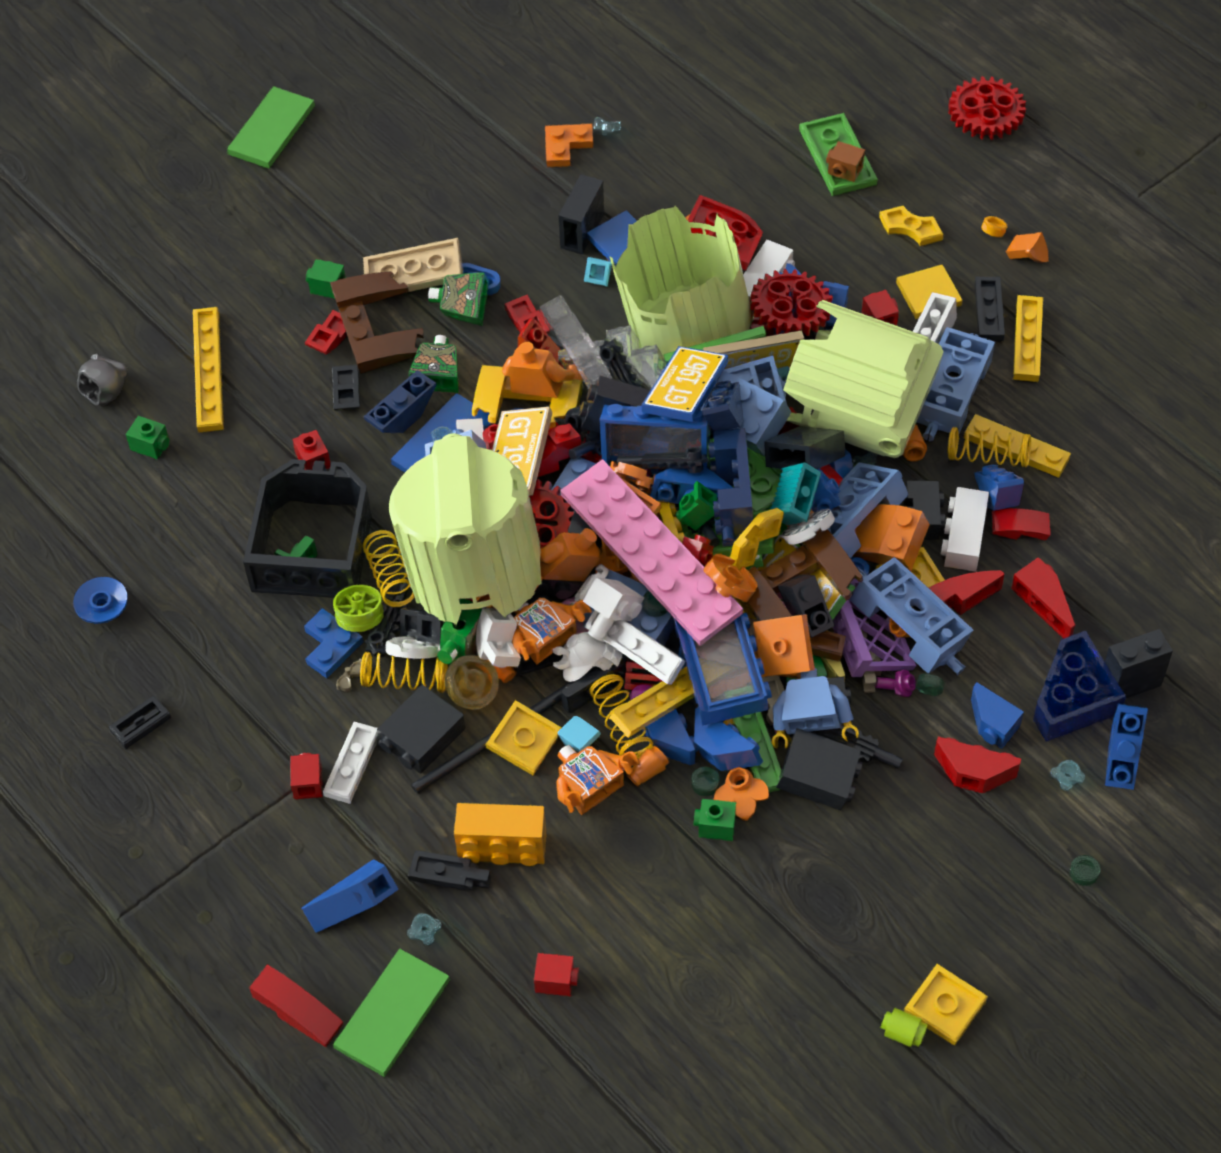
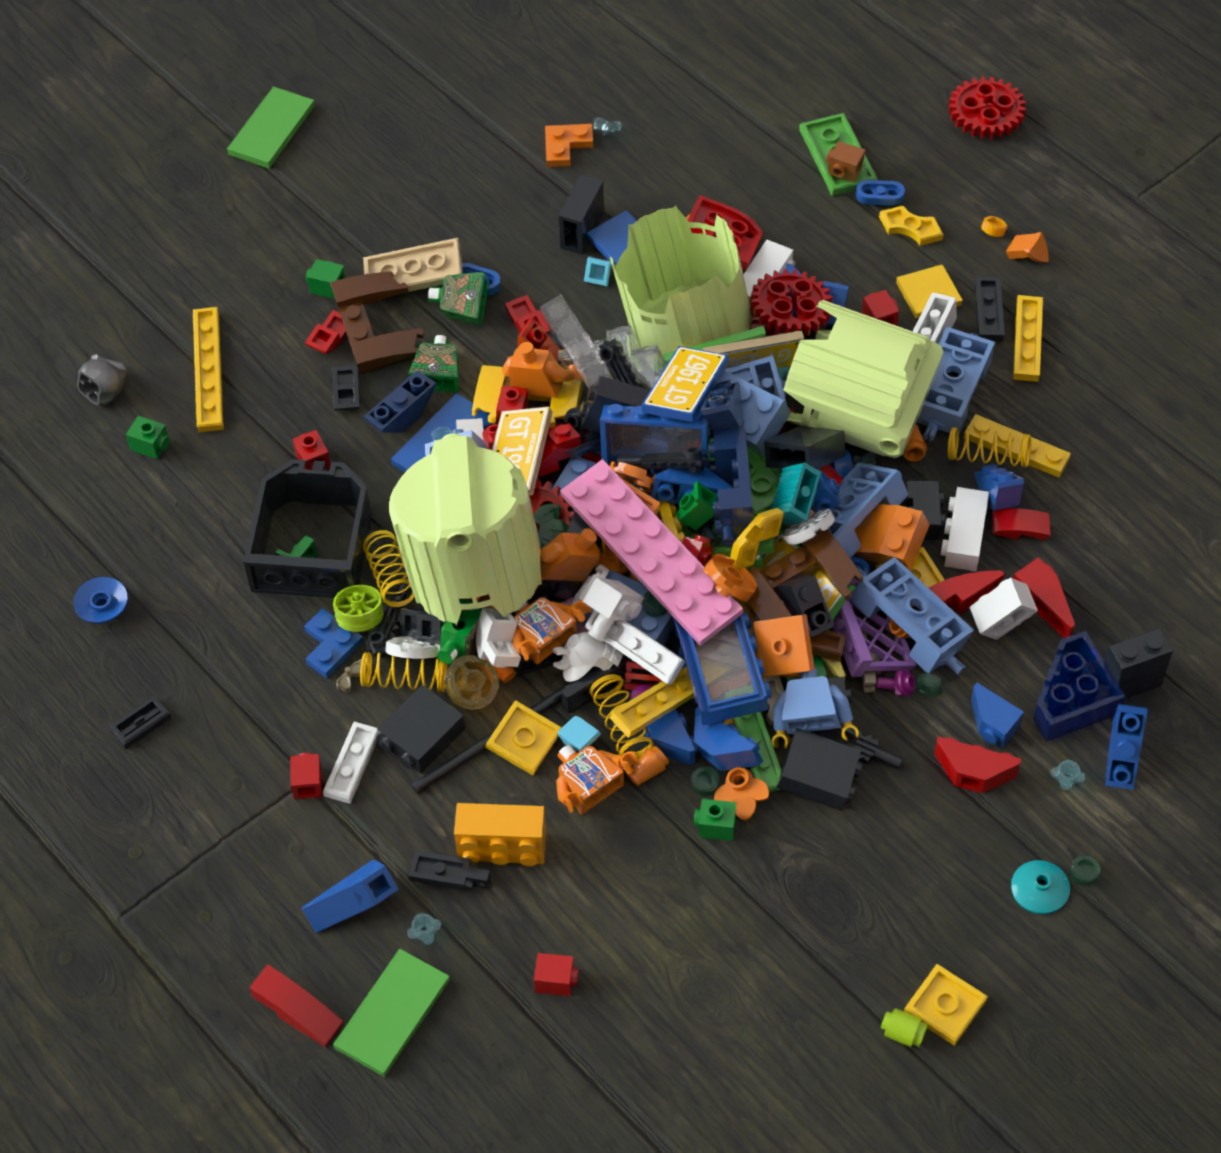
none -> red brick [496,386,529,424]
none -> dark green plate [534,504,569,548]
none -> blue plate [856,180,905,206]
none -> white brick [970,578,1038,640]
none -> teal dish [1011,860,1070,914]

